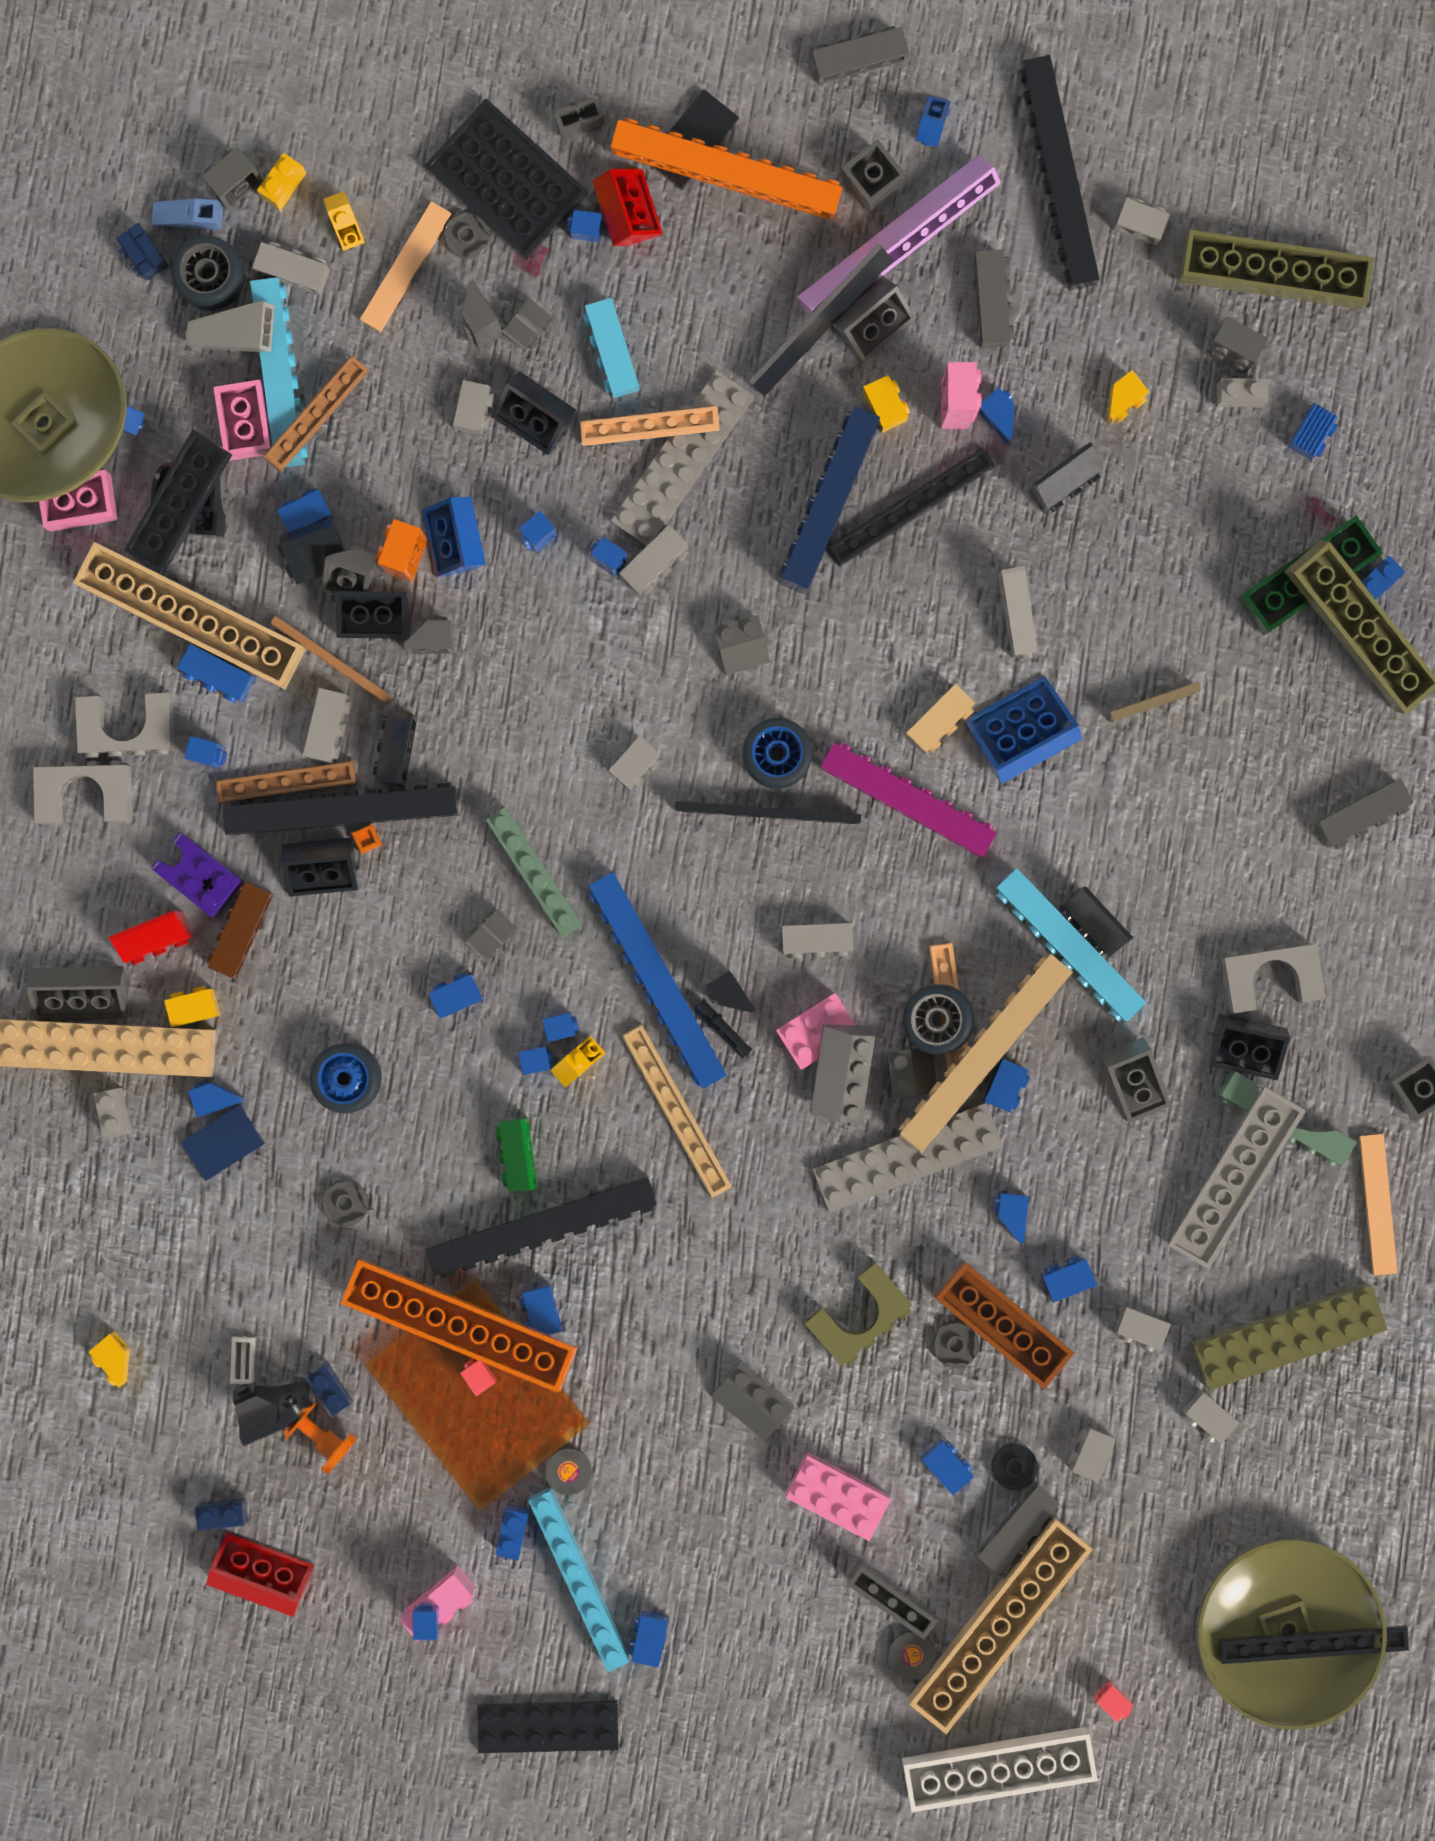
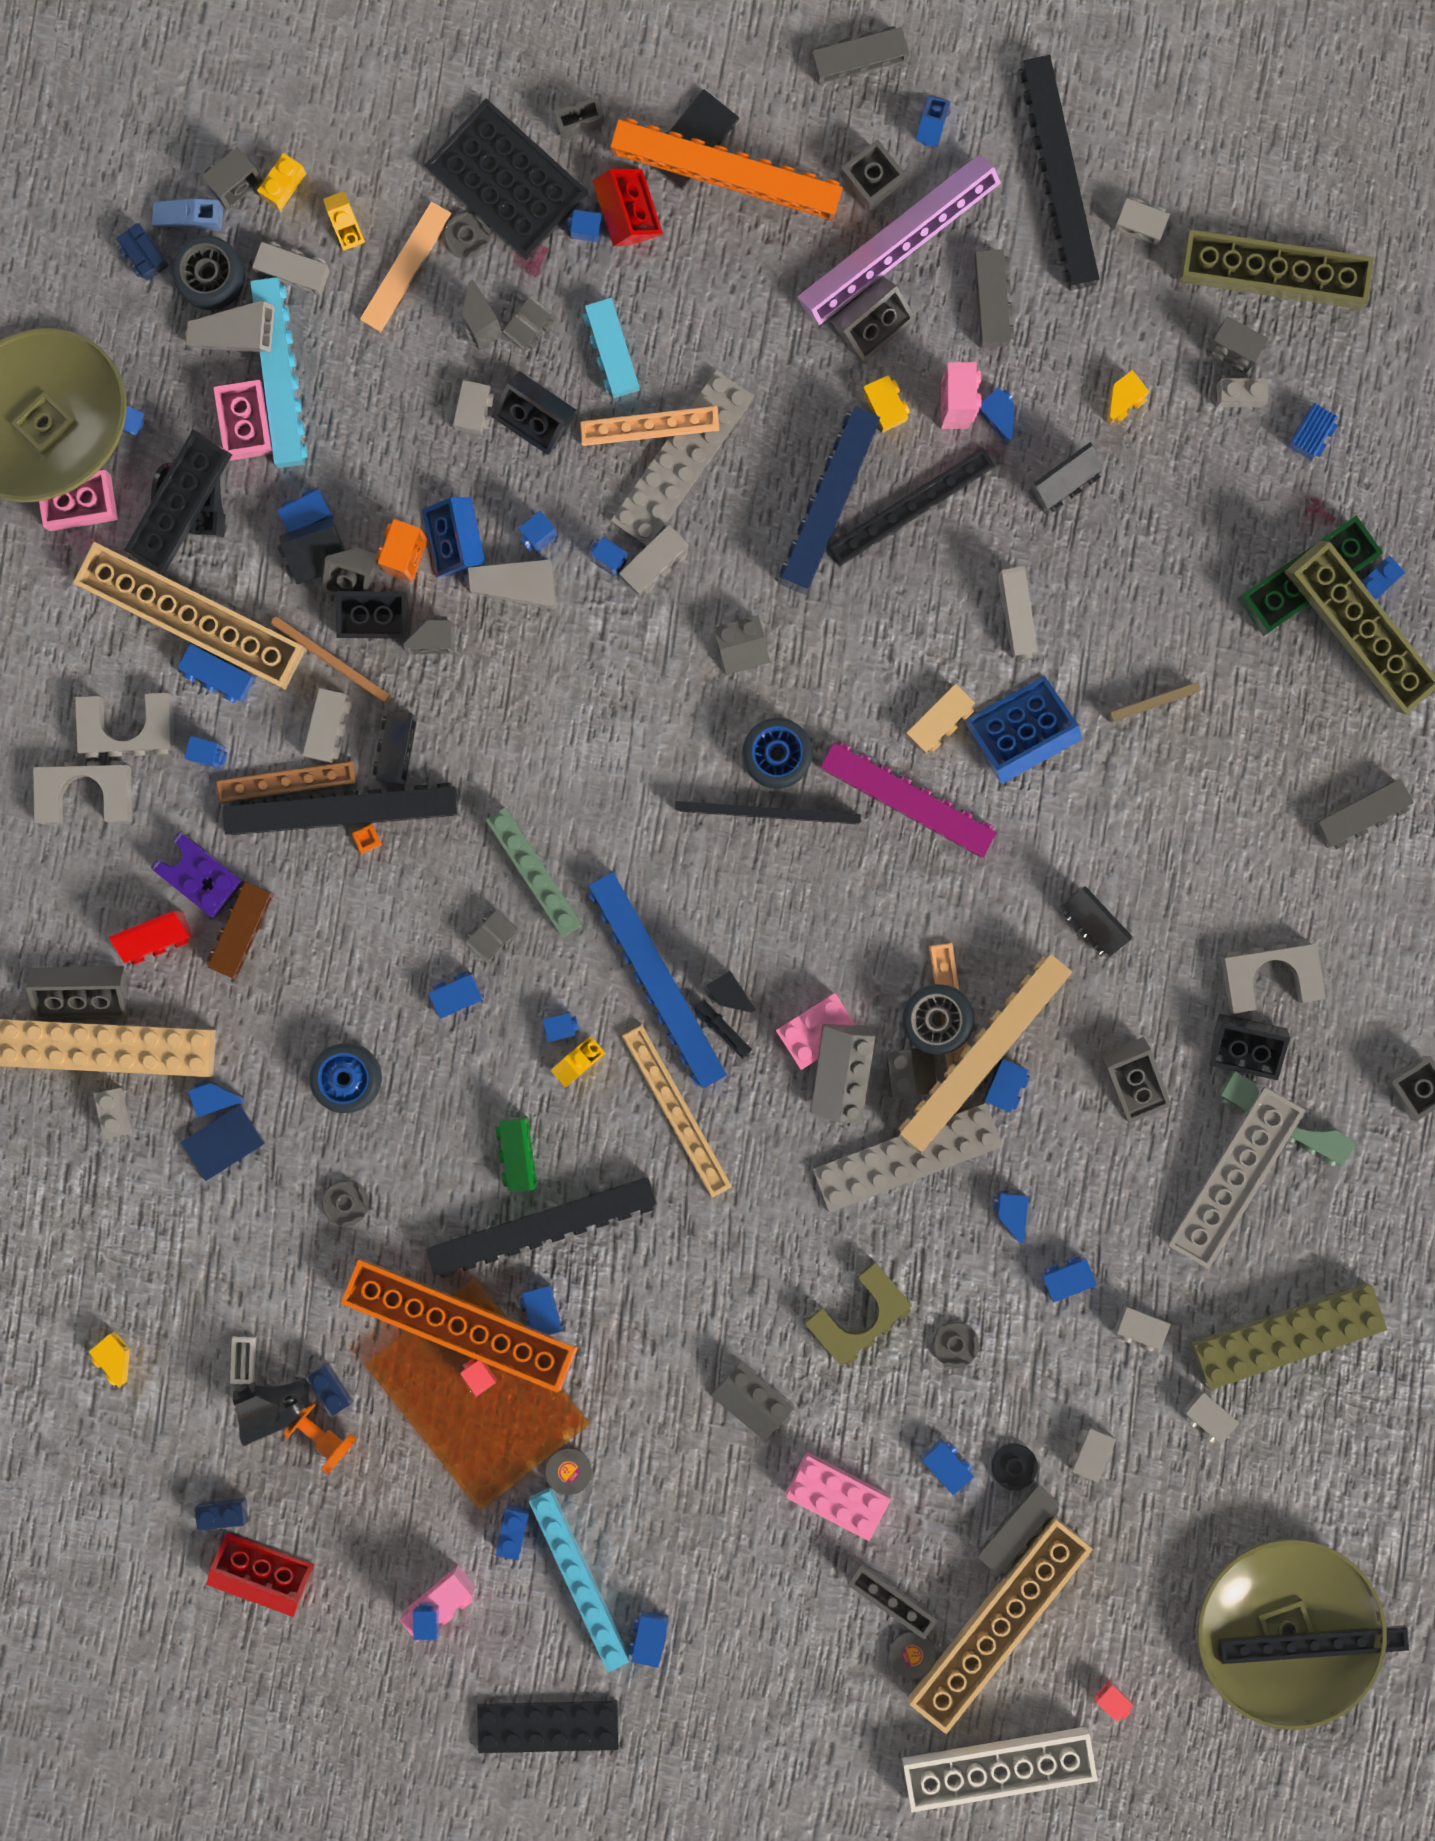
yellow brick [164,986,221,1027] -> none
medium nougat tile [262,355,369,473] -> none
black slope [281,837,358,897] -> none
blue brick [518,1046,555,1075] -> none
light grey brick [609,736,661,790] -> none
black tile [749,244,893,397] -> none
light grey brick [782,923,853,959] -> none
dark orange brick [934,1260,1074,1390] -> none
medium azure brick [995,868,1147,1022] -> none
light nougat tile [1359,1134,1397,1276] -> none
none -> light grey slope [464,559,557,609]

